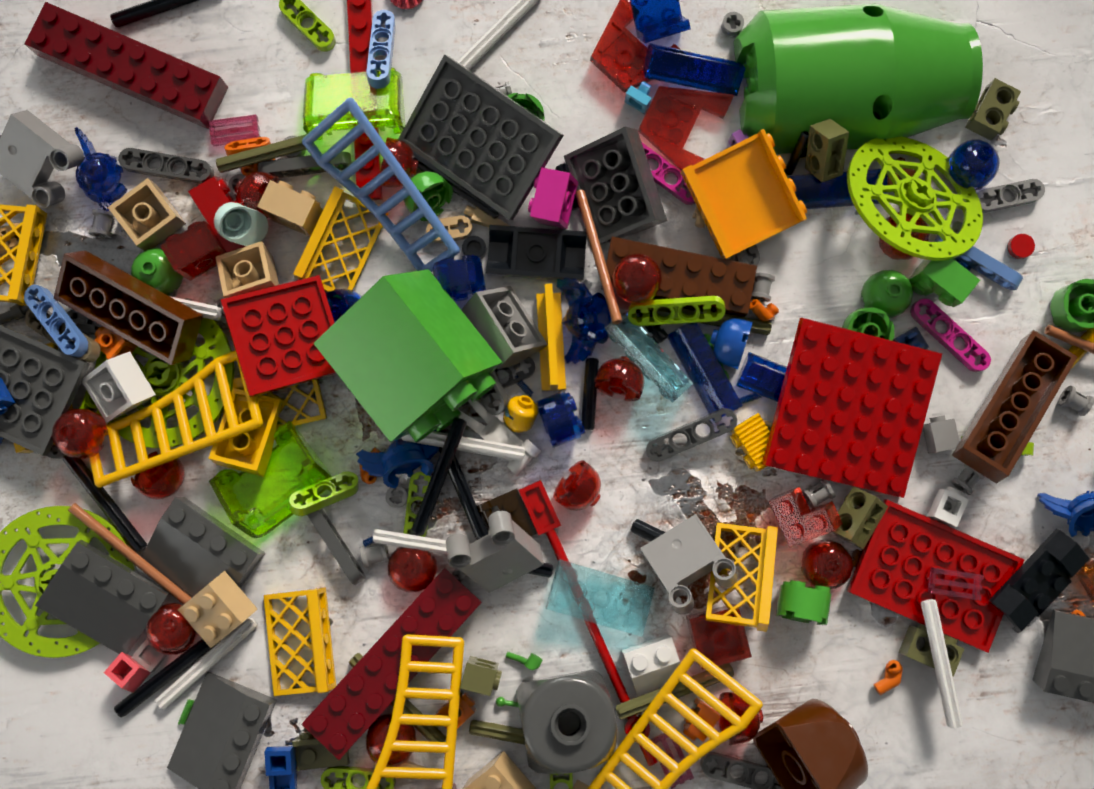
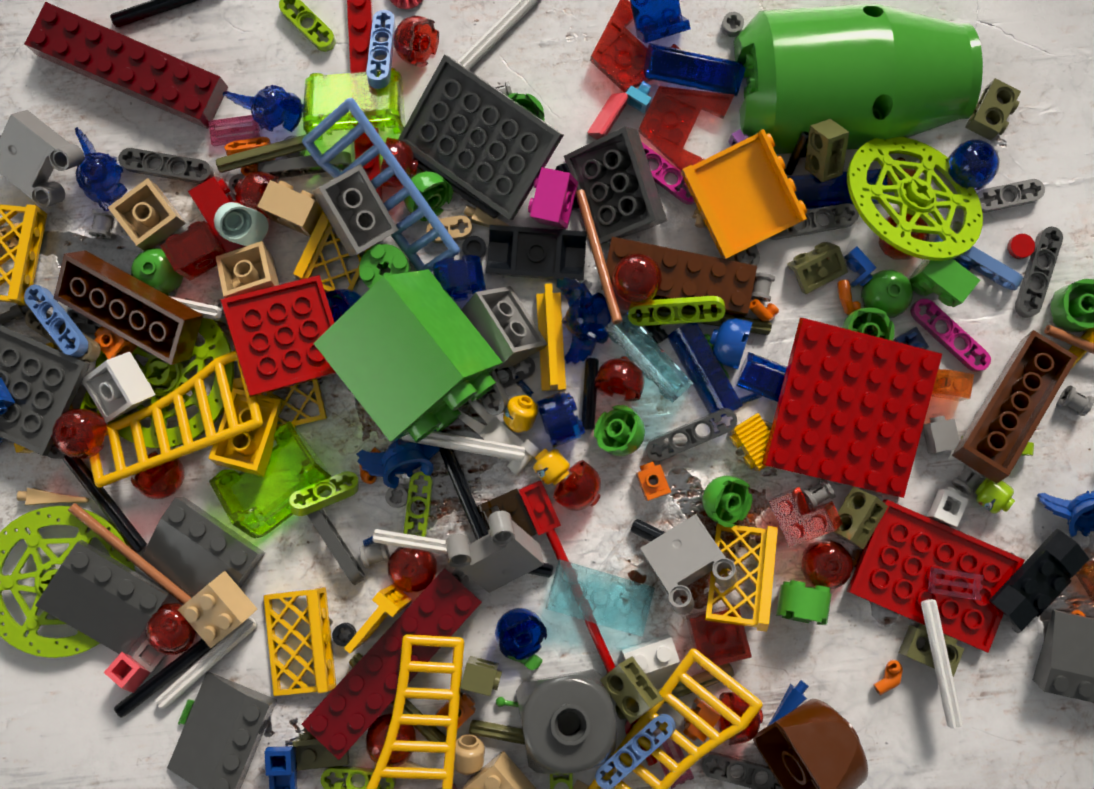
black axle [412,417,467,535] -> none
none -> tan piece [17,488,89,505]
none -> clear blue helmet [222,85,304,132]
none -> light grey slope [312,164,398,256]
none -> black bush [332,623,357,646]
none -> yellow fence [344,584,412,653]
none -> bright green brick [359,244,412,289]
none -> clear red cylinder [394,15,439,67]
none -> tan head [454,734,485,775]
none -> clear blue cylinder [495,608,547,660]
none -> yellow head [533,448,570,486]
none -> coral slope [588,93,628,140]
none -> bright green cylinder [594,405,645,456]
none -> medium blue beam [595,714,676,789]
none -> olive brick [600,656,663,724]
none -> orange brick [636,462,671,501]
none -> bright green cylinder [702,476,753,527]
none -> blue piece [767,680,809,726]
none -> dark grey beam [769,204,859,240]
none -> olive bracket [787,242,848,294]
none -> orange arm [837,280,861,315]
none -> blue bracket [844,246,876,287]
none -> clear orange slope [931,369,974,401]
none -> lime head [974,478,1015,514]
none -> dark grey beam [1015,226,1063,318]

